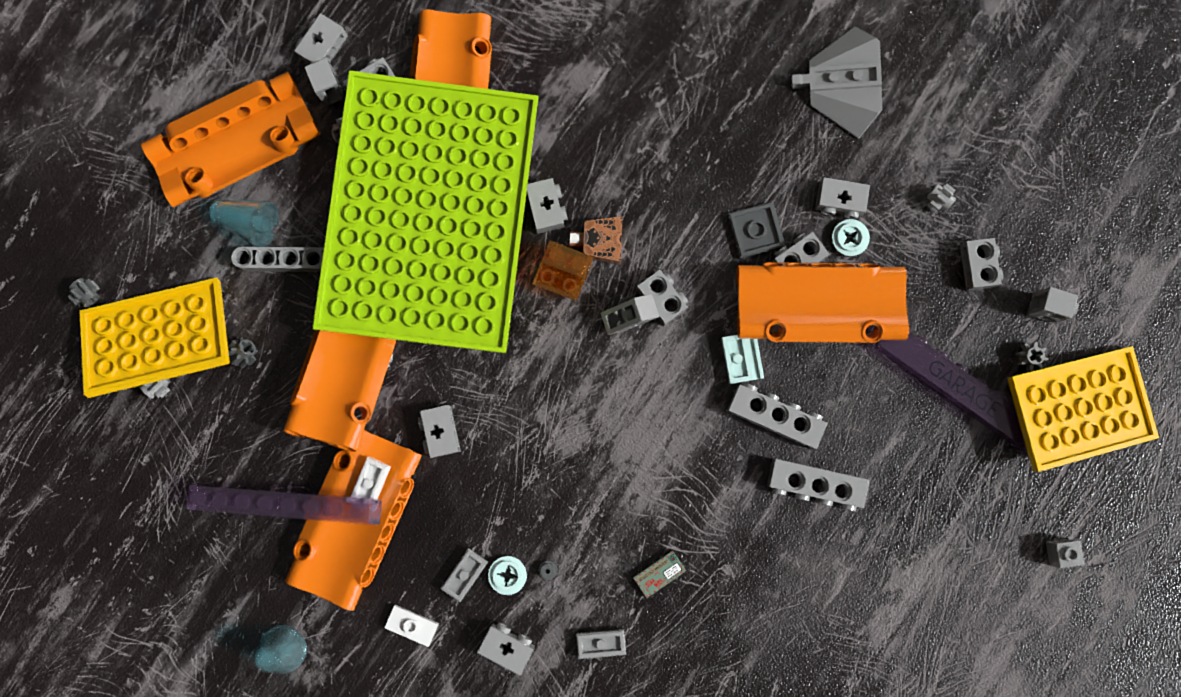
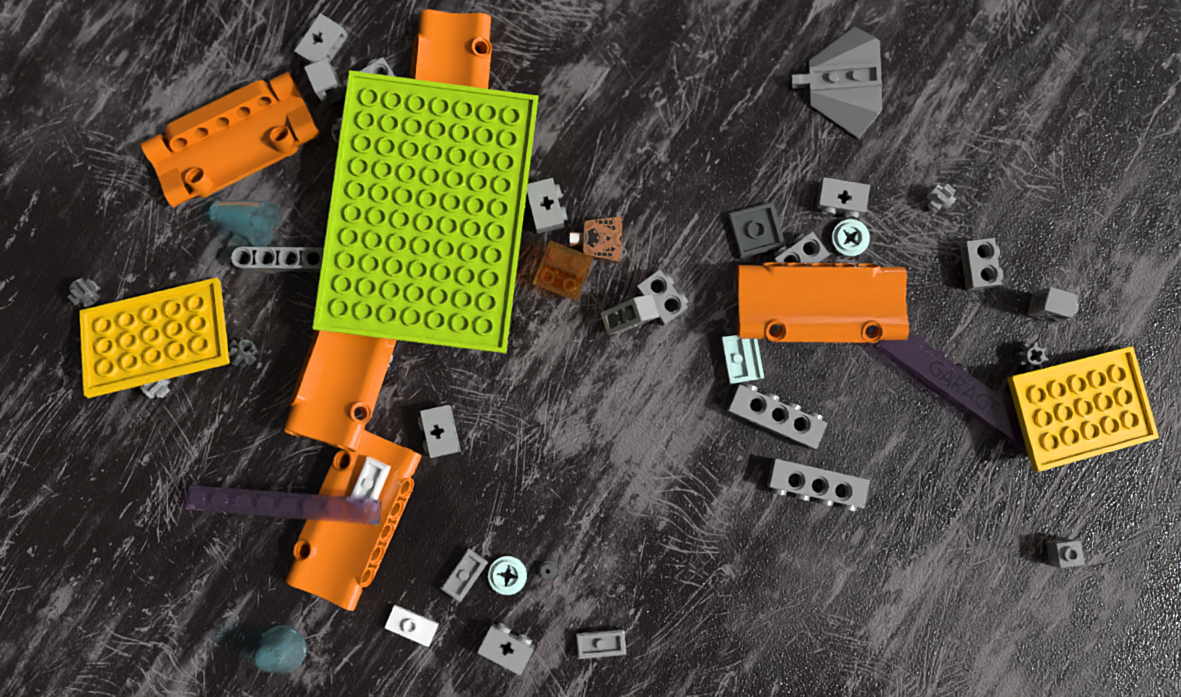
tile [633,551,686,598] -> none

